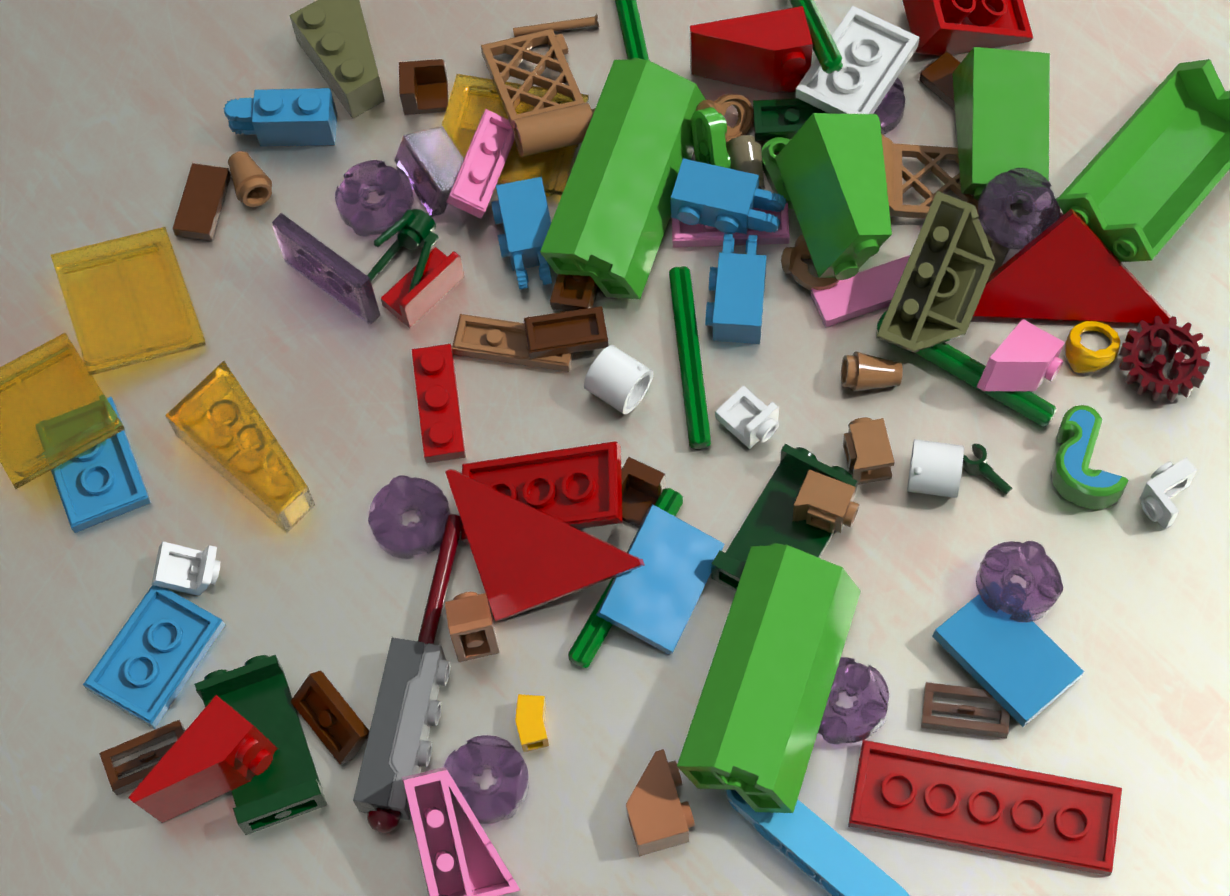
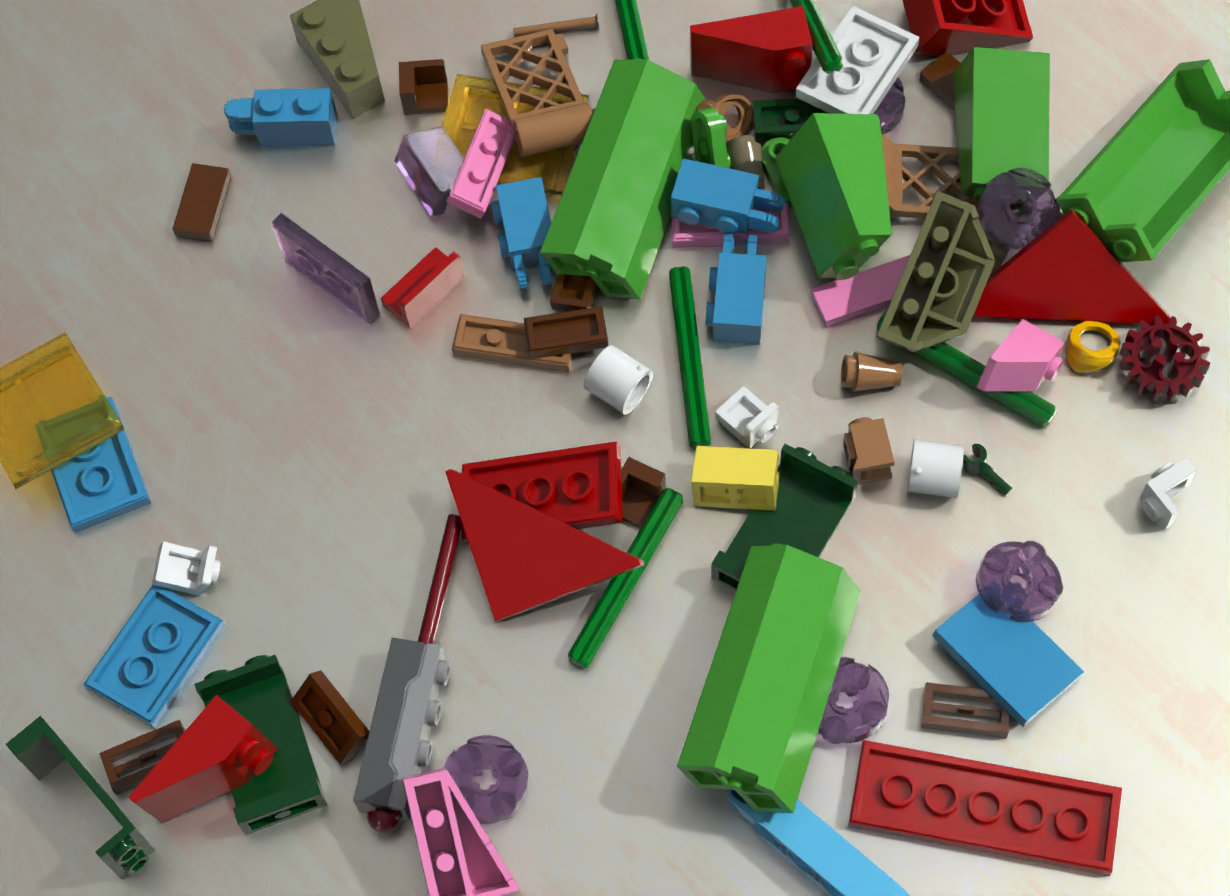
clear yellow piece [51,227,206,376] -> none
clear yellow wedge [165,361,315,533] -> none
medium nougat cone [228,151,272,207] -> none
clear purple plate [335,160,414,237] -> none
dark green plant [364,209,439,293] -> none
clear purple plate [368,475,450,559] -> none
red plate [412,344,466,463] -> none
nougat slope [445,592,499,662] -> none
yellow piece [515,694,549,753] -> none
dark azure tile [596,505,725,655] -> none
nougat slope [626,749,695,856] -> none
medium nougat piece [781,234,840,290] -> none
medium nougat window [792,470,860,534] -> none
bright green animal [1051,405,1129,509] -> none
none -> dark green panel [5,716,155,879]
none -> light yellow hinge [691,446,780,511]

